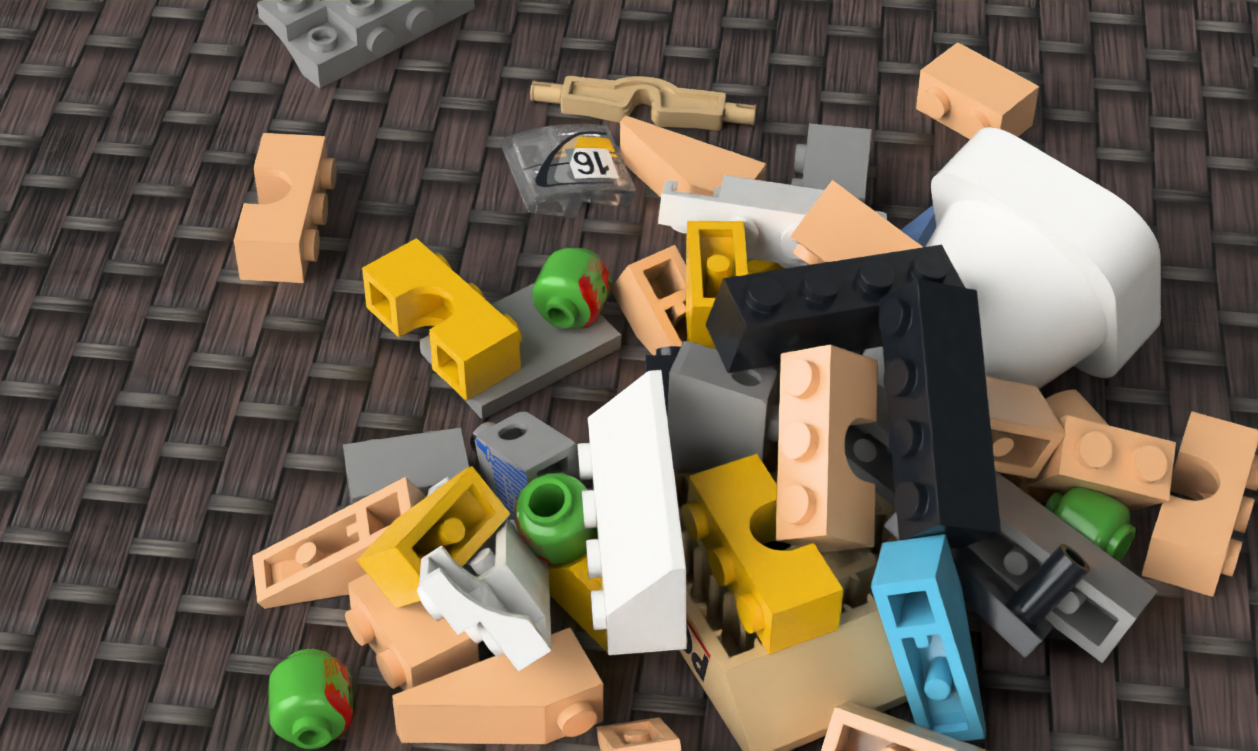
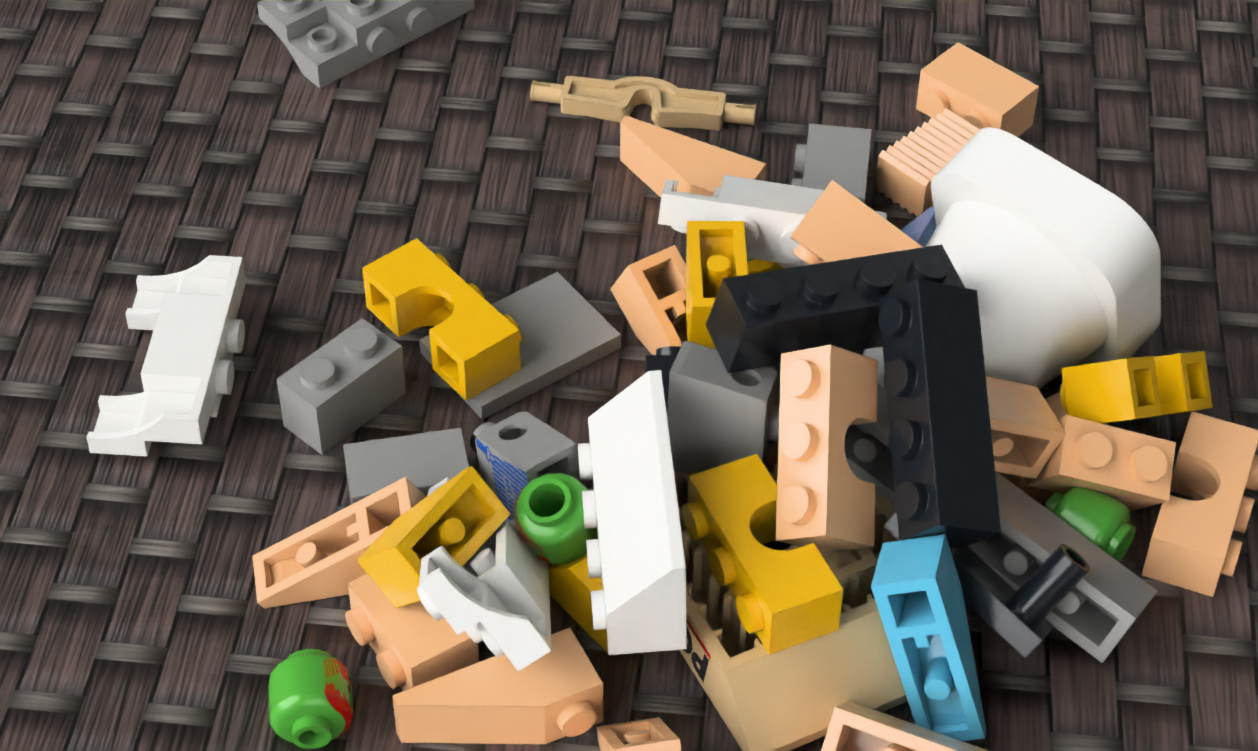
light nougat arch [234,133,337,283] -> none
clear slope [501,124,637,218] -> none
bright green head [532,248,612,329] -> none
none -> white bracket [87,255,246,457]
none -> light grey brick [277,318,406,455]
none -> light nougat brick [875,108,980,218]
none -> yellow arch [1060,351,1213,423]

